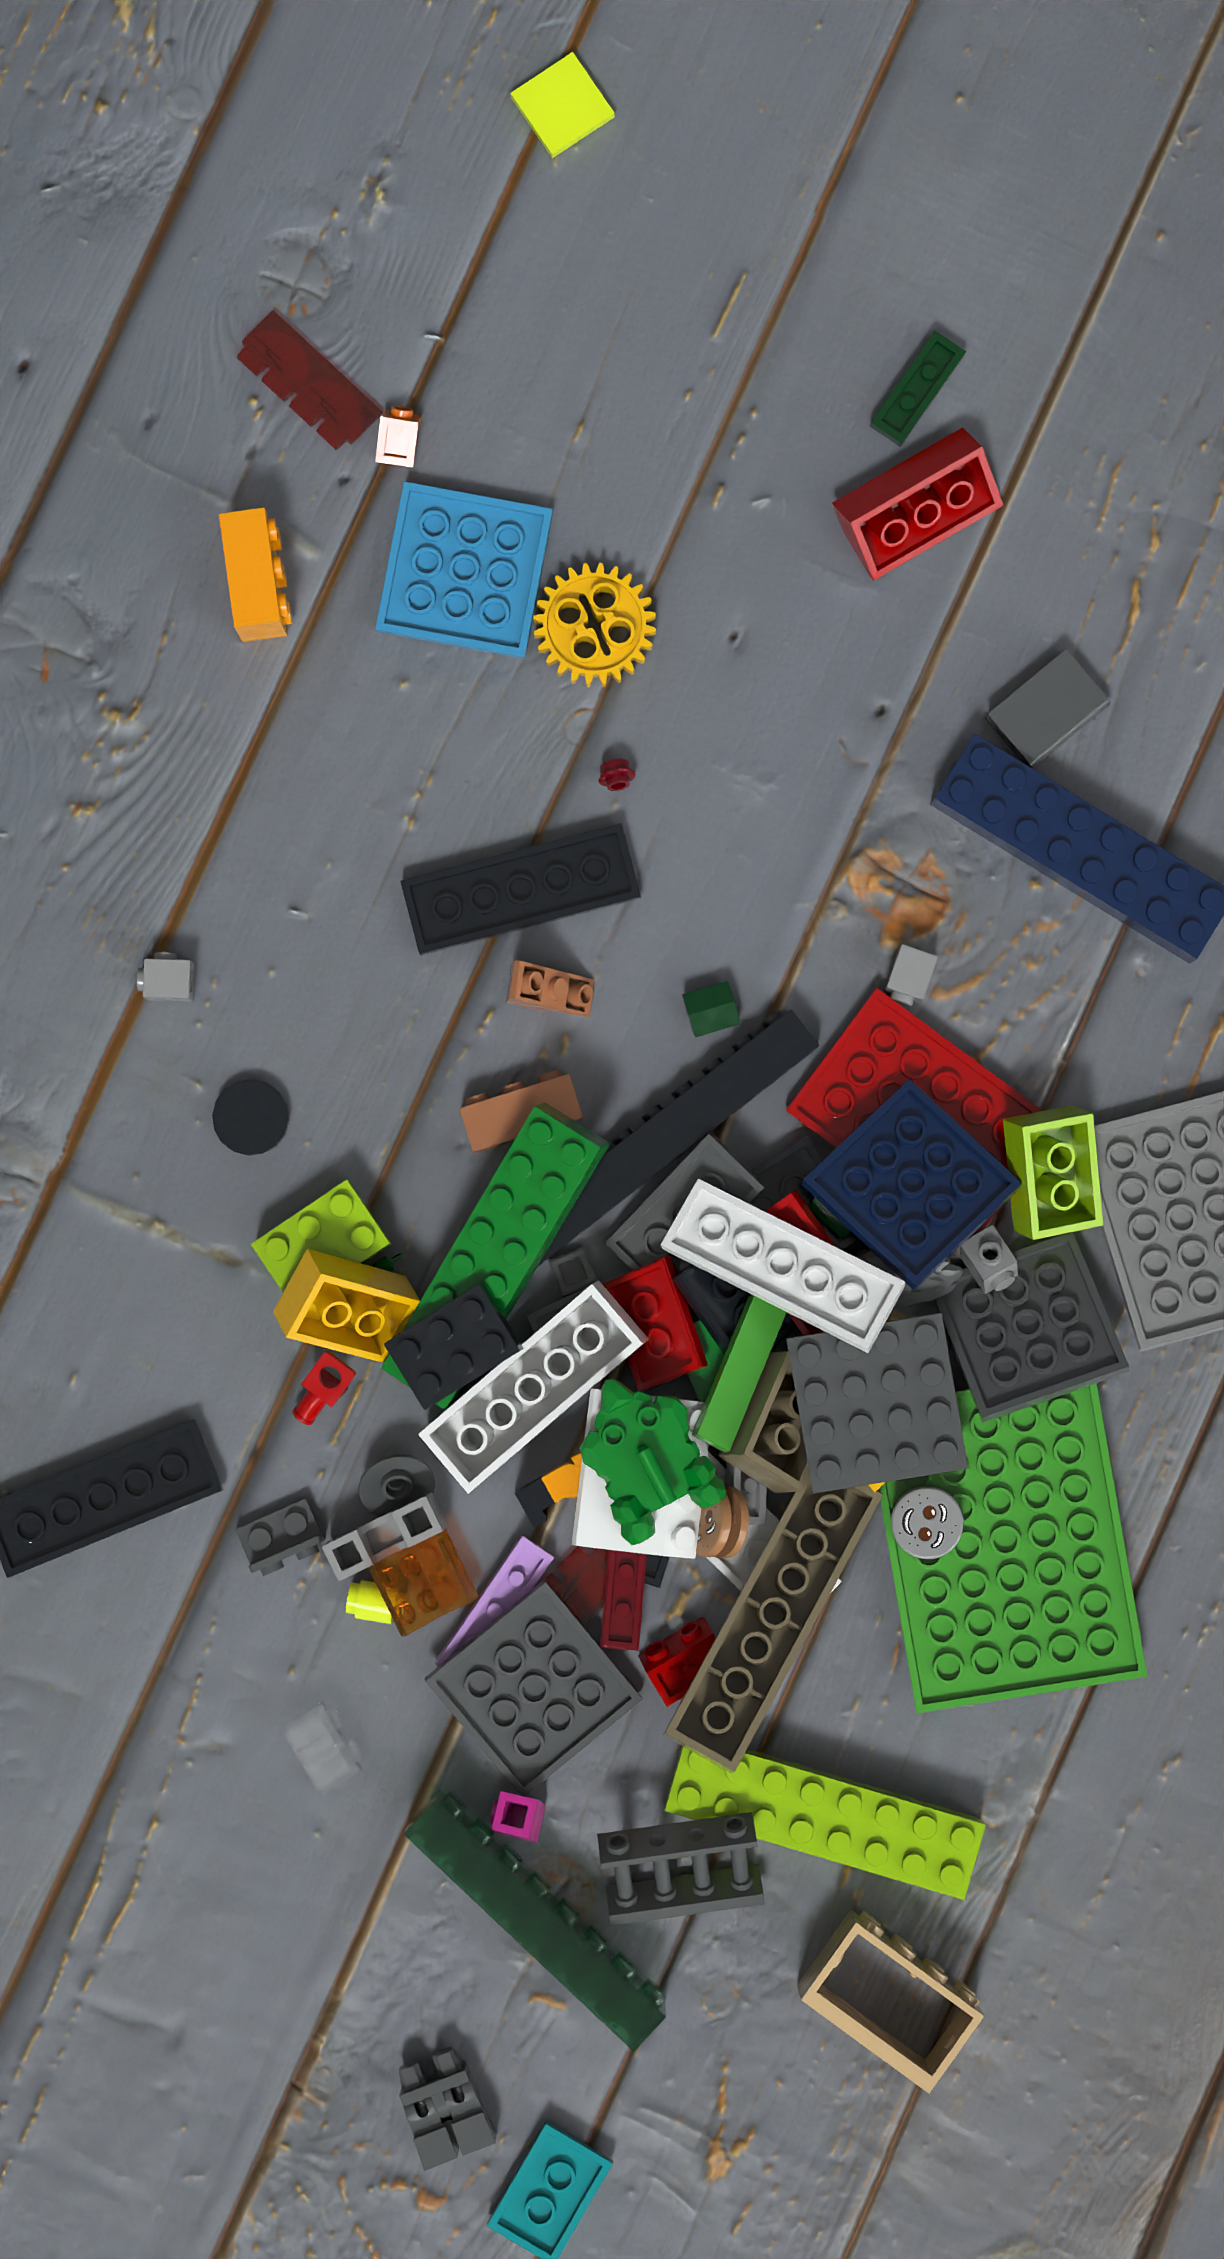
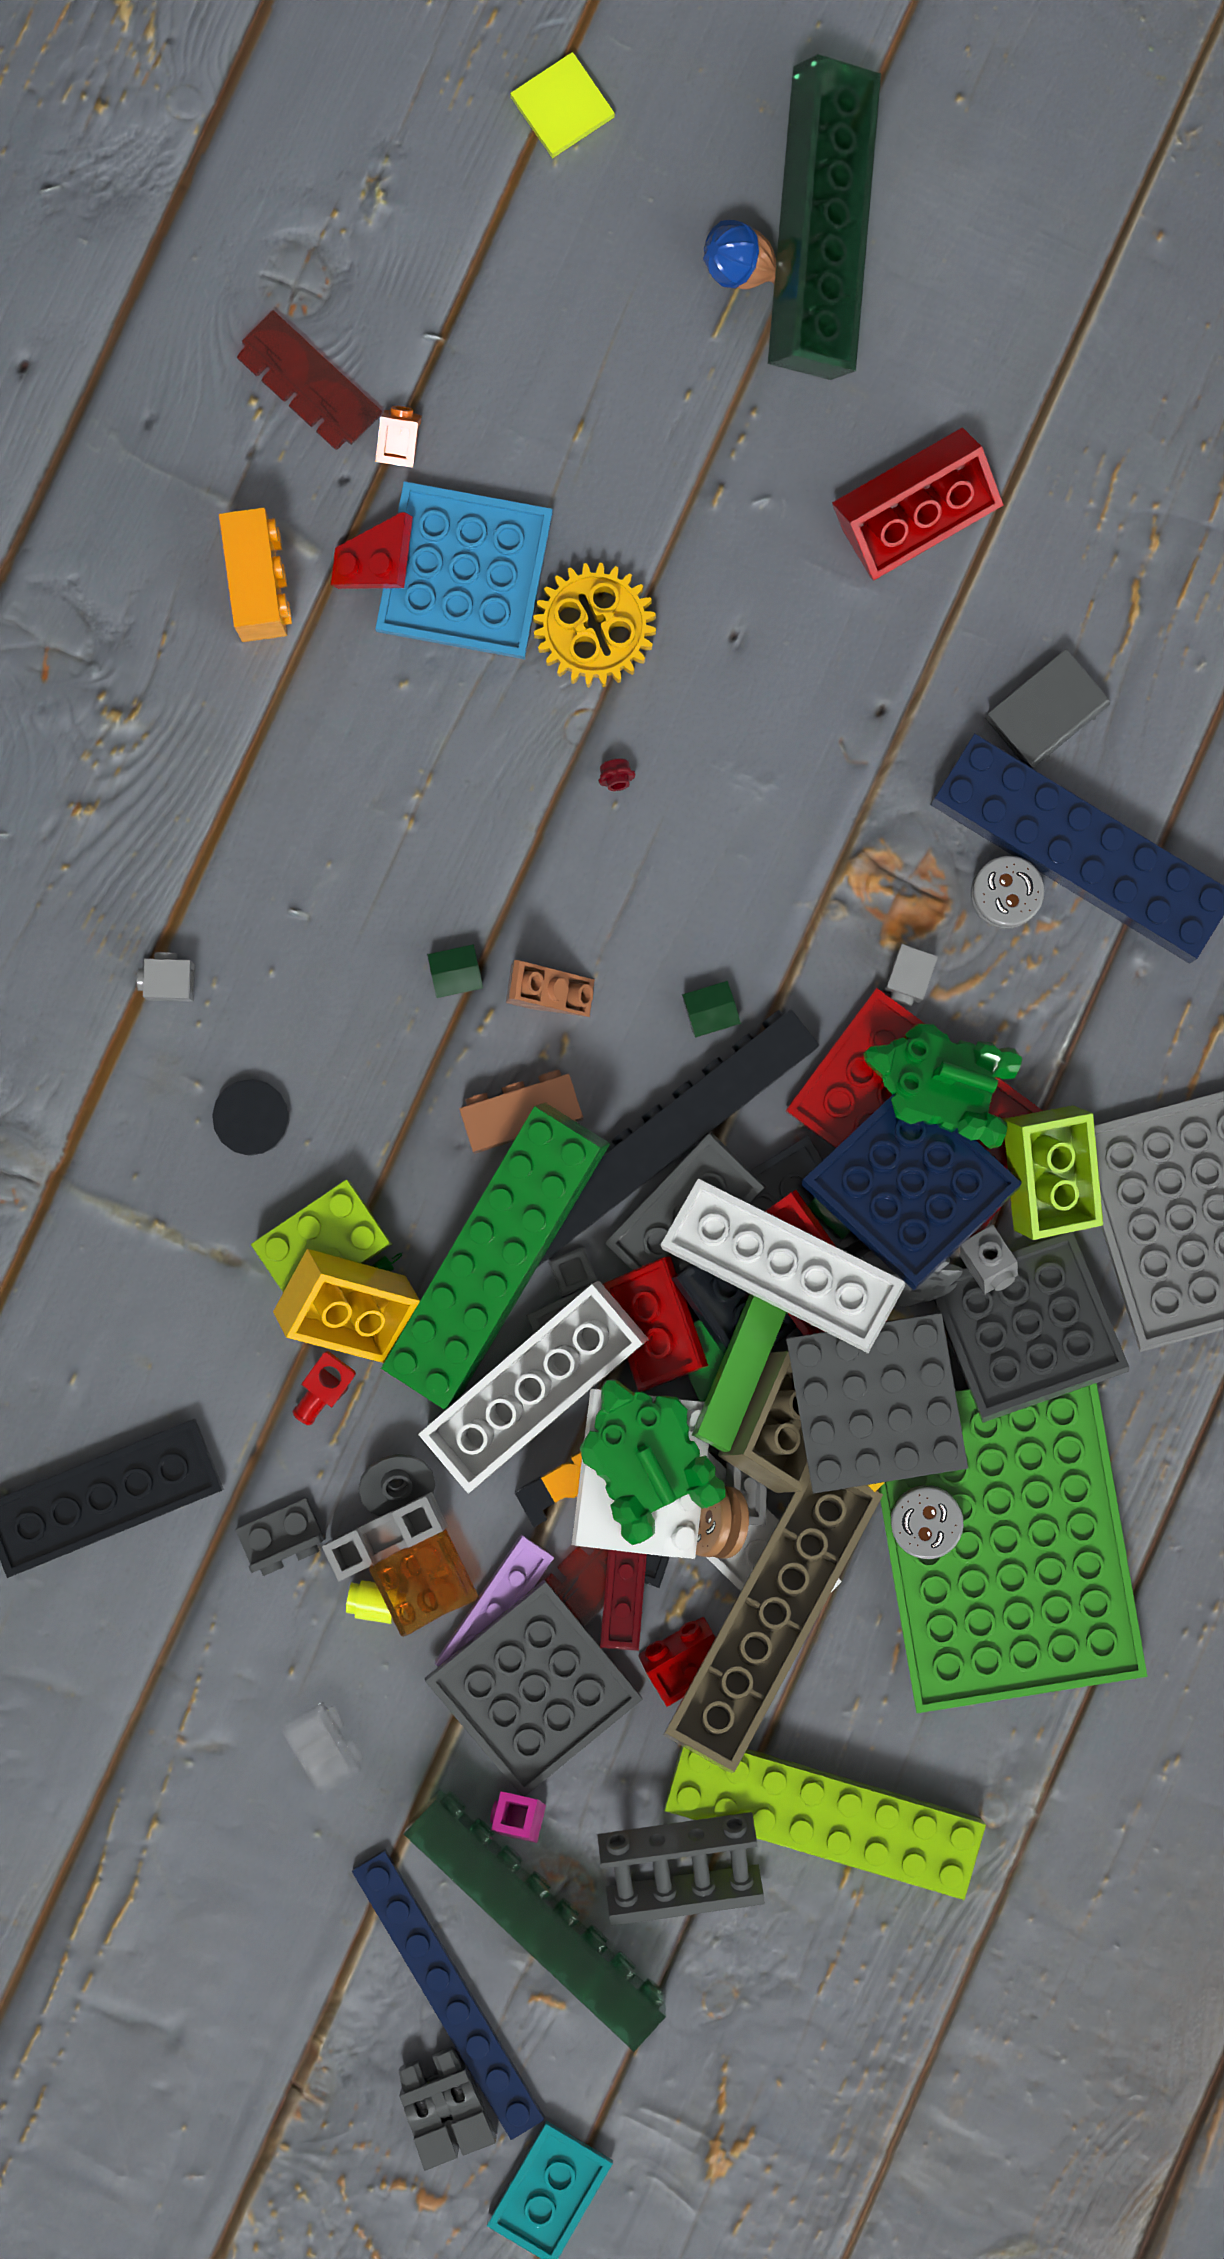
black plate [384,1282,524,1410] -> none
black plate [400,823,641,956] -> none
tan hose [797,1910,984,2094] -> none
dark green plate [870,331,966,447] -> none
none -> red wing [331,512,413,589]
none -> dark blue plate [352,1849,545,2140]
none -> dark green piece [427,944,483,998]
none -> blue piece [703,220,806,290]
none -> clear green brick [767,54,881,380]
none -> green shield [864,1024,1022,1149]
none -> light grey head [971,856,1044,929]

